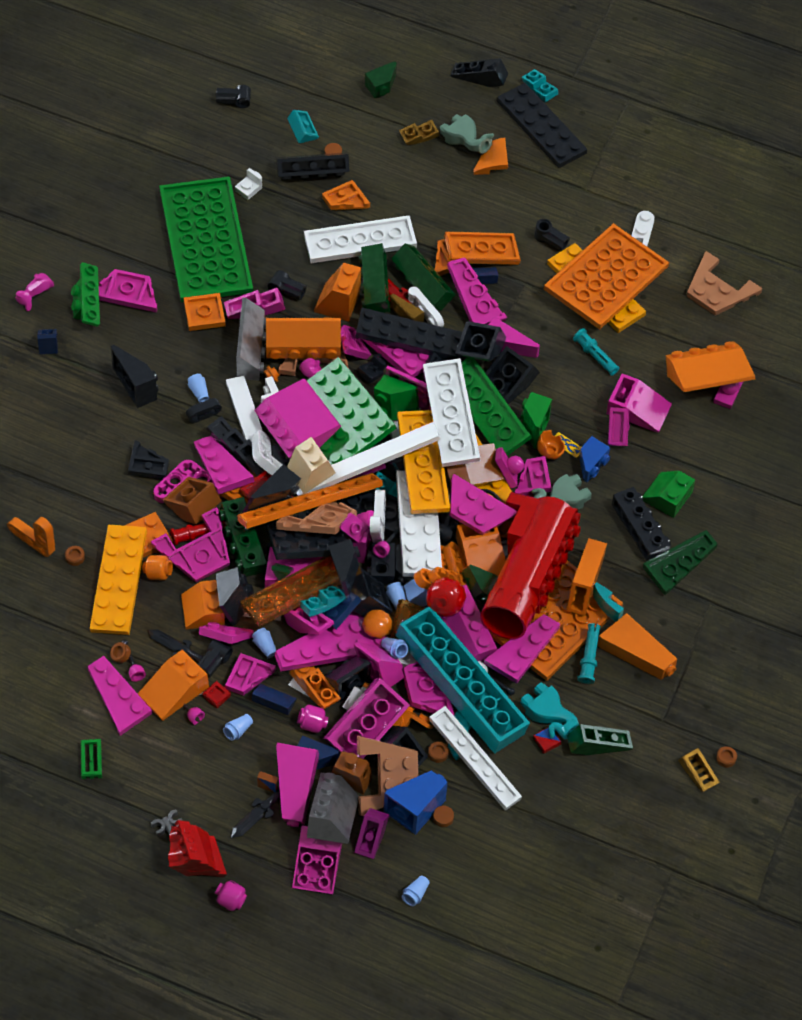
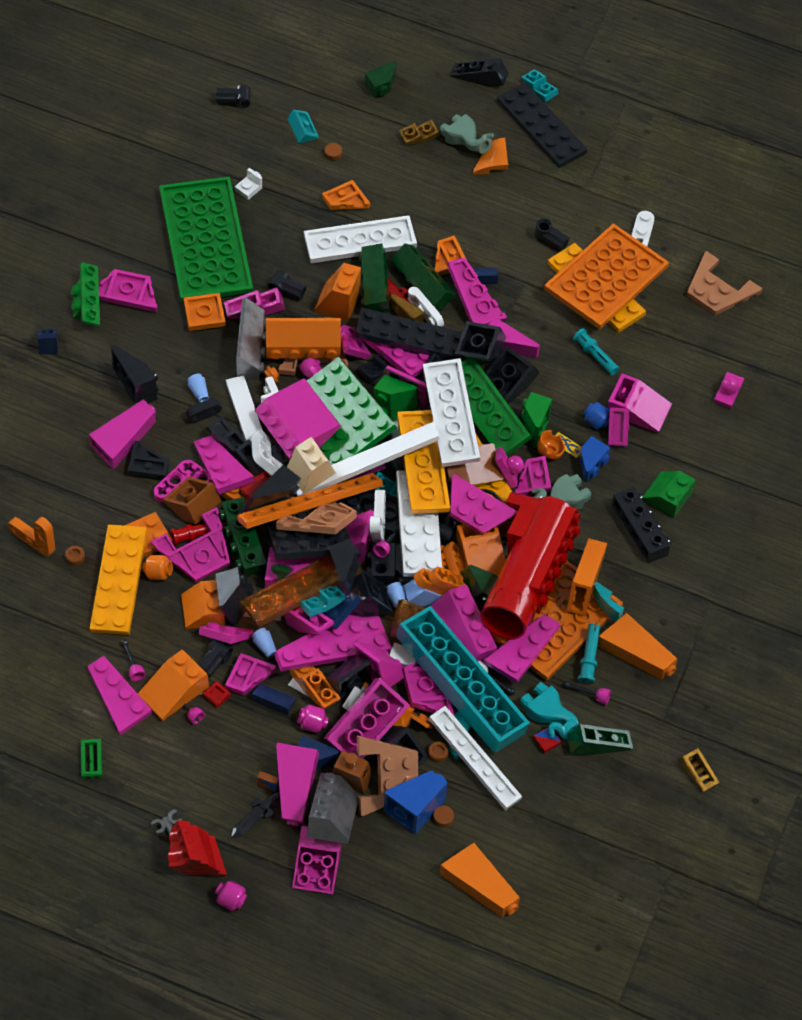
dark pink animal [15,273,54,311] -> none
dark orange tile [110,642,131,663] -> none
black sword [148,629,203,663] -> none
light blue cone [223,714,253,741] -> none
black brick [276,152,350,179] -> none
dark pink bracket [339,513,369,542] -> none
magenta slope [354,808,389,859] -> none
orange hair [362,610,392,639] -> none
light blue cone [381,637,408,659] -> none
light blue cone [402,876,429,906] -> none
red cylinder [426,577,466,618] -> none
orange tile [444,232,521,265] -> none
dark green wing [643,530,717,595] -> none
orange slope [666,342,755,392] -> none
dark orange tile [716,746,737,768] -> none
none -> dark pink slope [89,399,156,469]
none -> orange slope [440,843,520,917]
none -> hinge [563,681,611,705]
none -> blue head [583,402,610,430]

